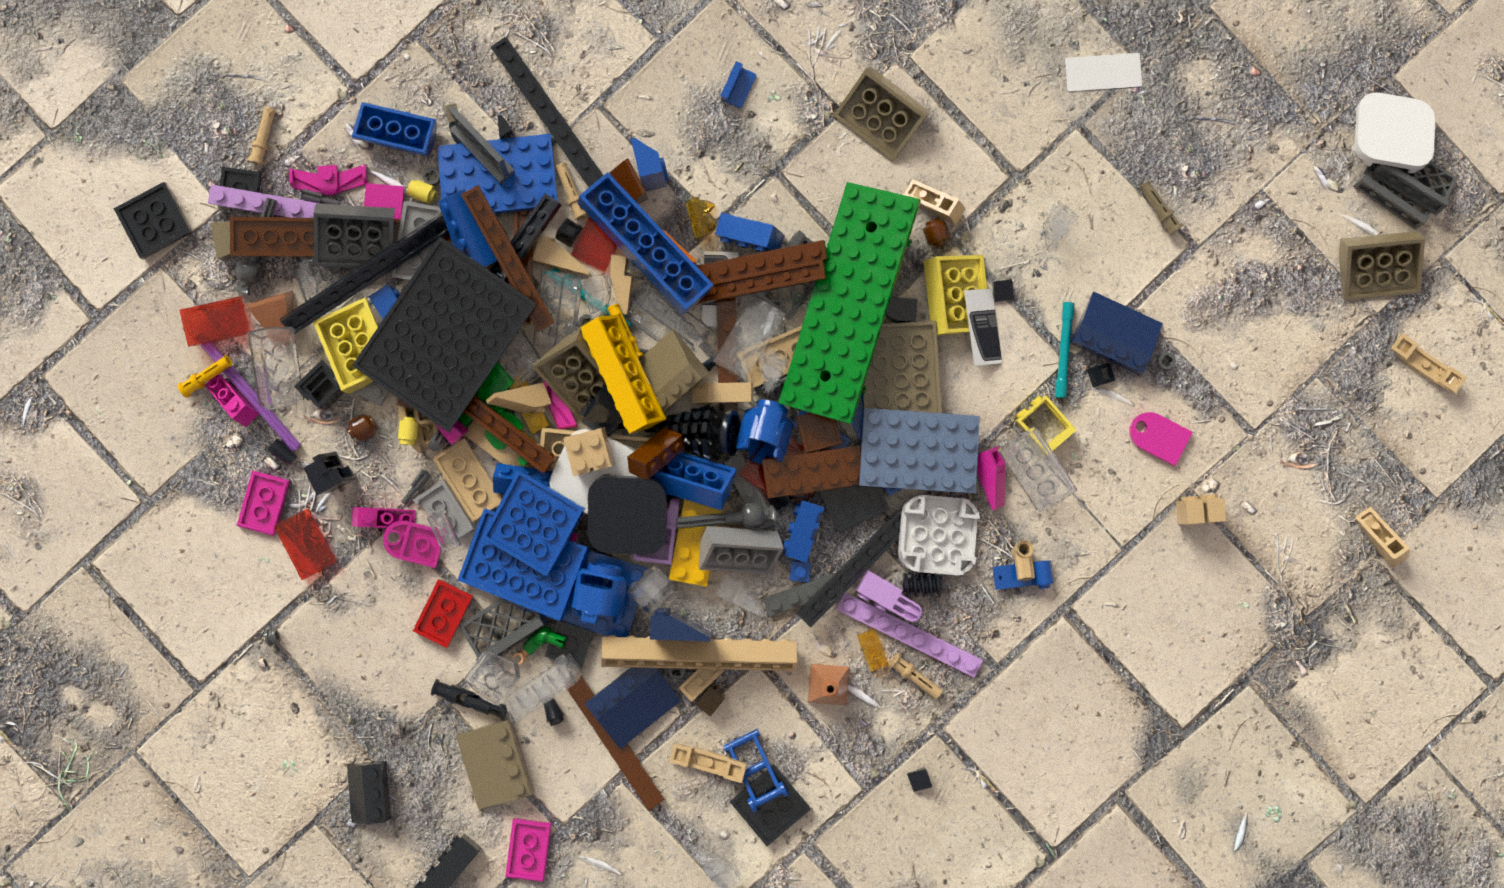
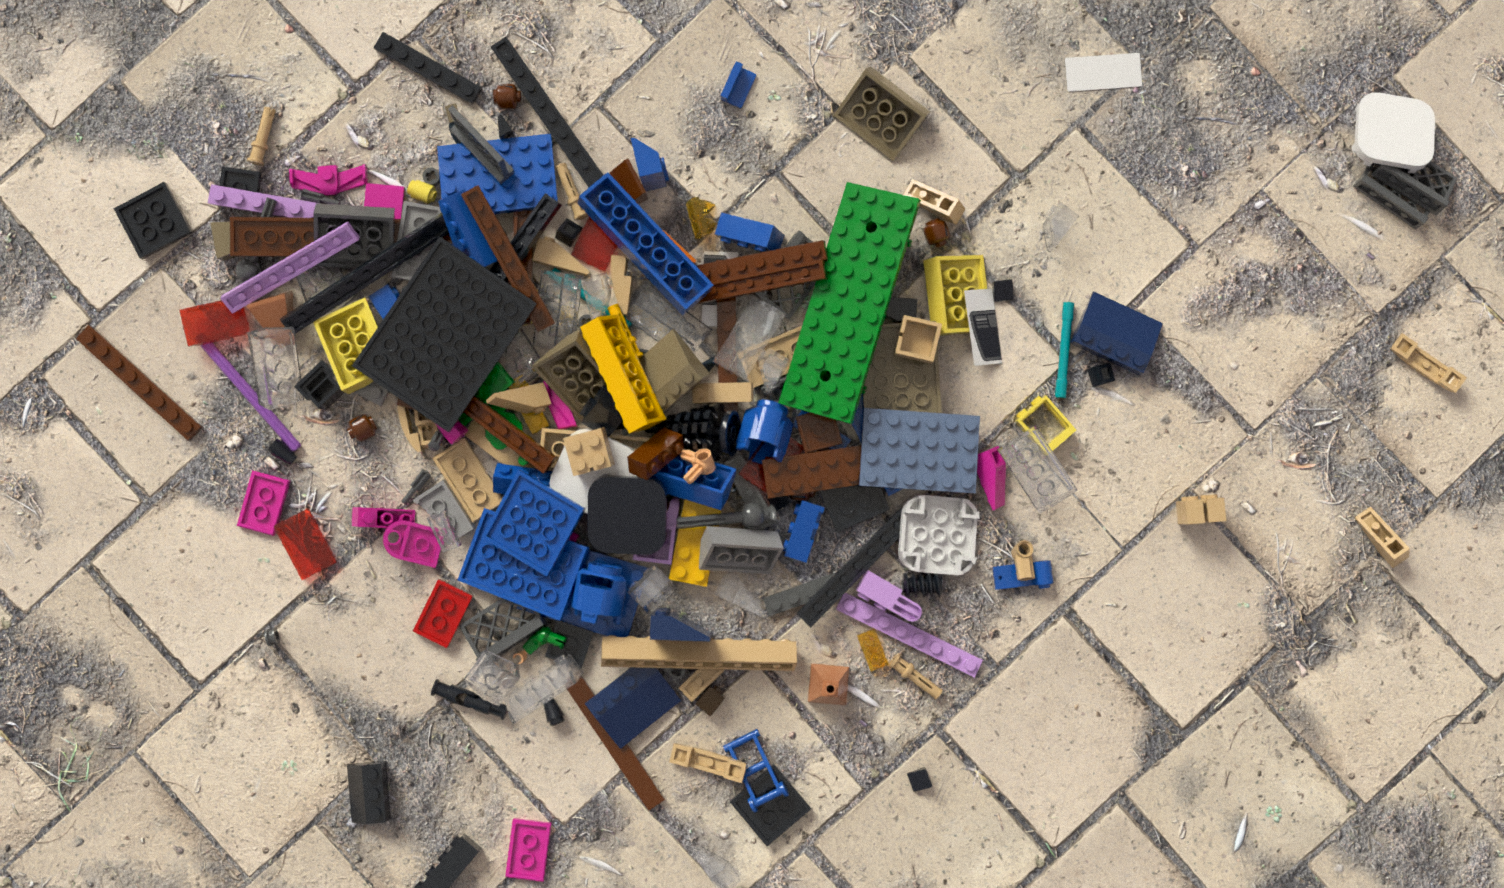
yellow pin [177,355,233,398] -> none
dark pink slope [205,373,259,427] -> none
black plate [303,452,355,495] -> none
blue brick [351,102,437,157] -> none
light yellow brick [398,417,419,445] -> none
dark tan slope [456,718,534,809] -> none
blue plate [790,561,811,582] -> none
dark pink tile [1129,412,1193,466] -> none
dark tan pin [1139,181,1184,236] -> none
dark grey bush [1156,352,1176,370] -> none
dark tan slope [1339,231,1425,300] -> none
none -> reddish brown plate [76,325,203,441]
none -> lavender plate [220,222,360,314]
none -> black plate [373,32,482,105]
none -> reddish brown head [493,84,522,109]
none -> light nougat axle [680,449,716,484]
none -> tan piece [894,315,942,364]

